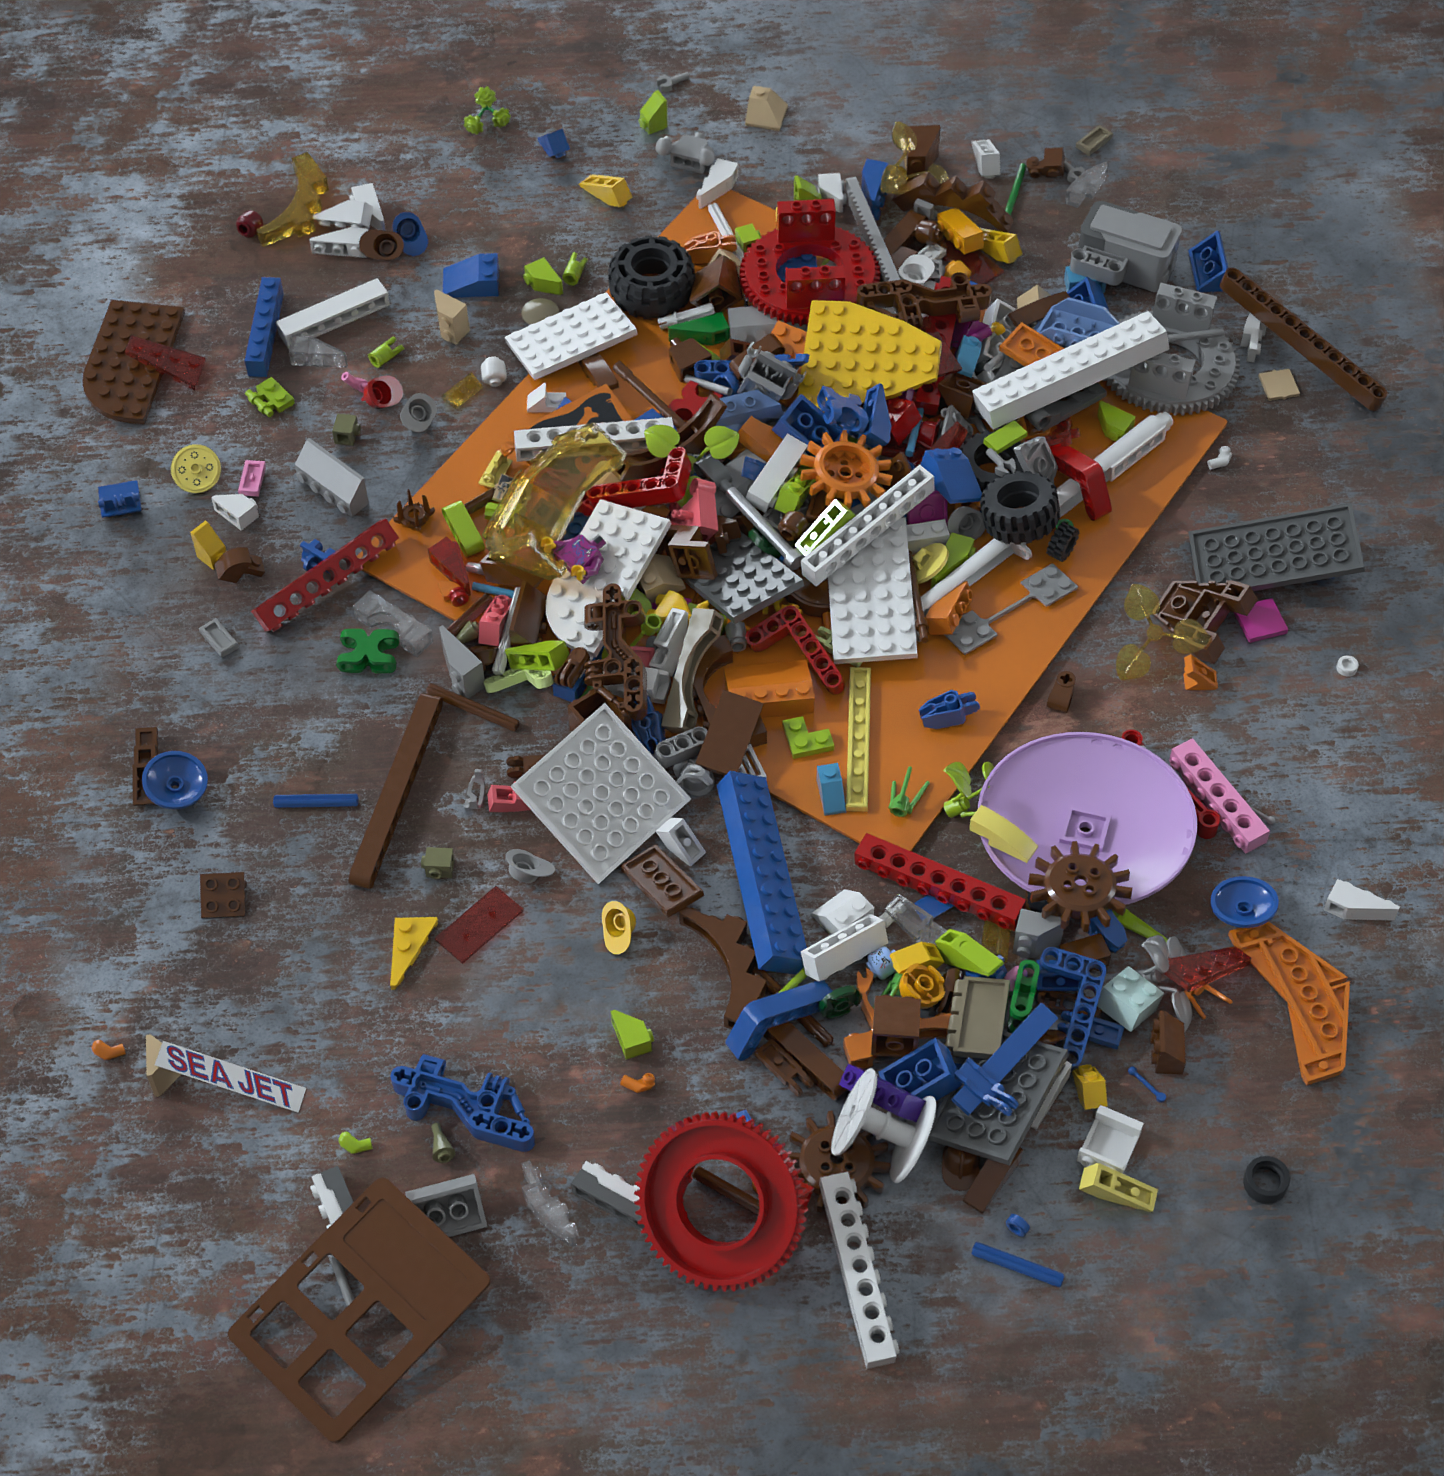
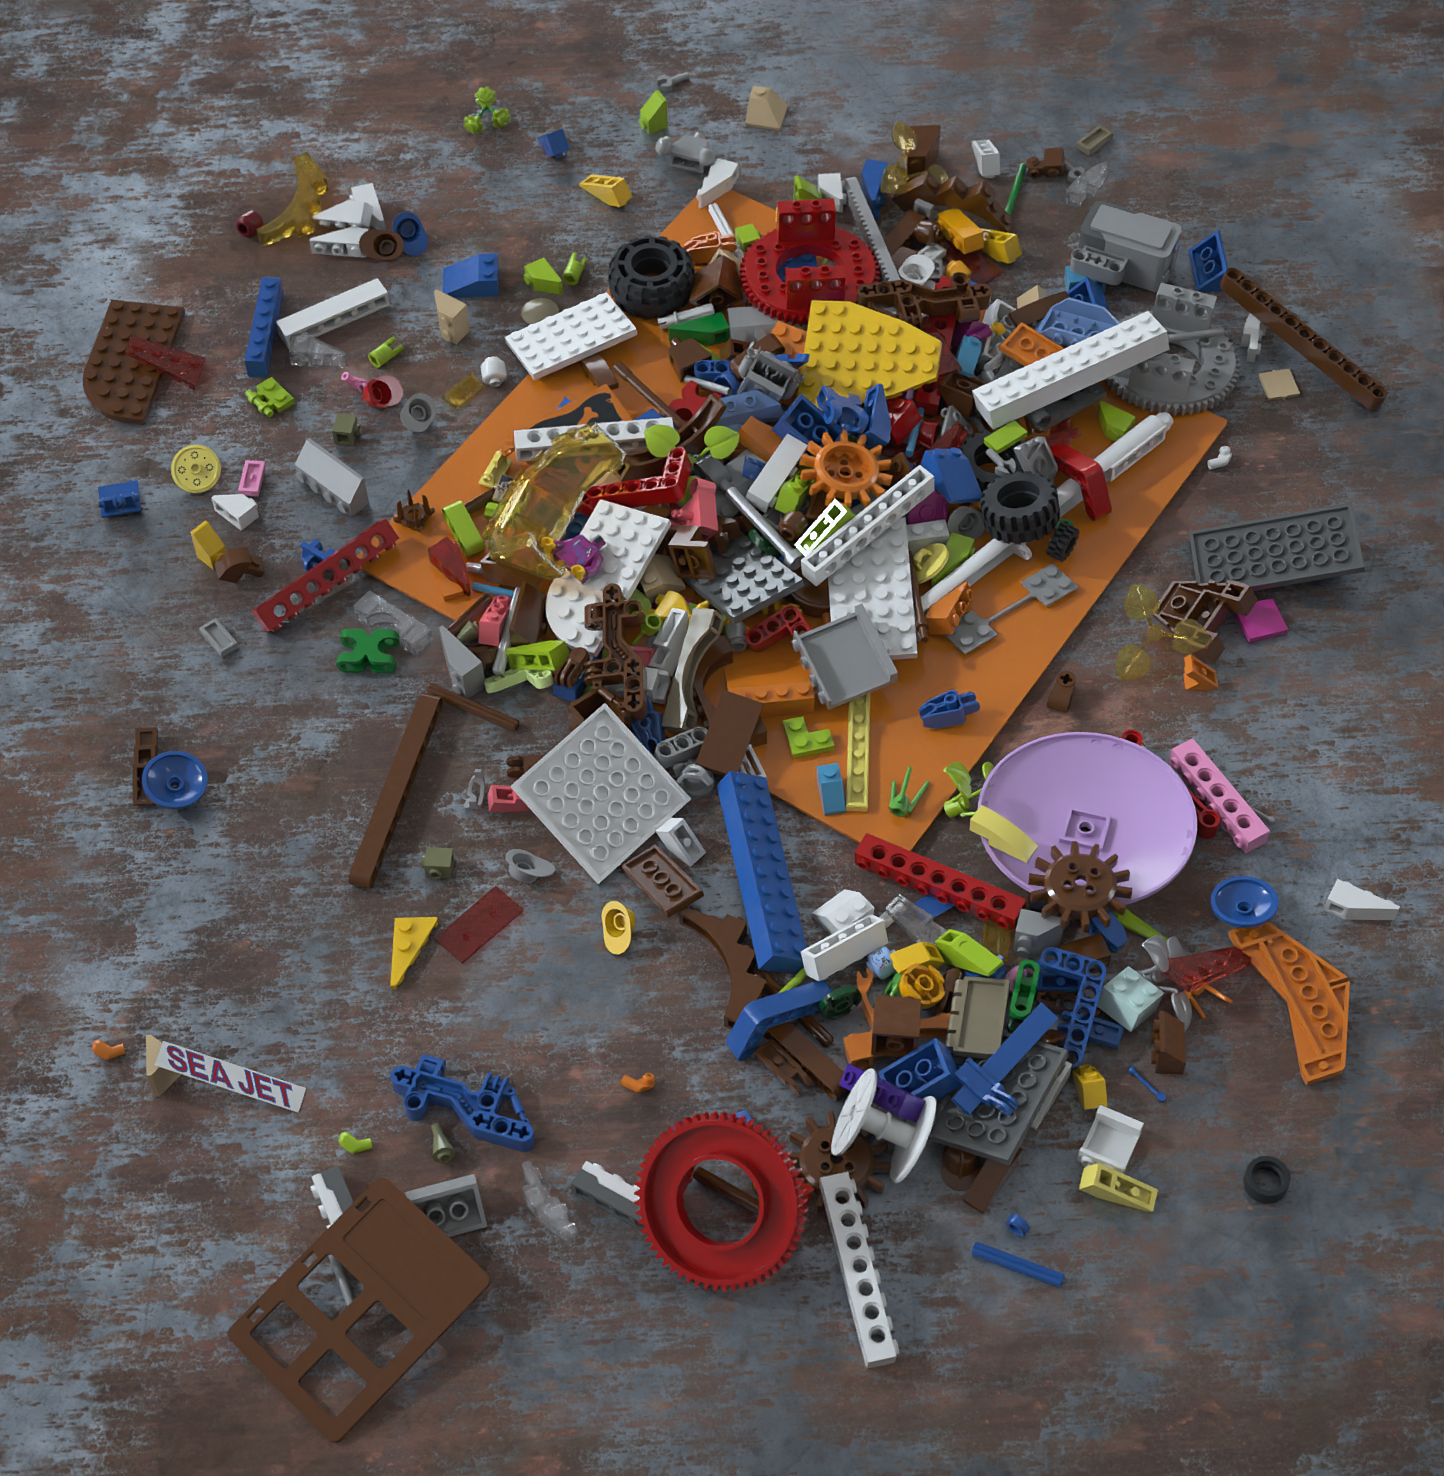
reddish brown hinge [200,872,247,918] -> none
blue axle [273,794,359,808] -> none
red bush [448,587,469,607] -> none
white slope [527,383,567,412] -> none
lime slope [610,1010,654,1059] -> none
white tile [1336,656,1359,677] -> none
none -> light grey panel [791,604,898,710]

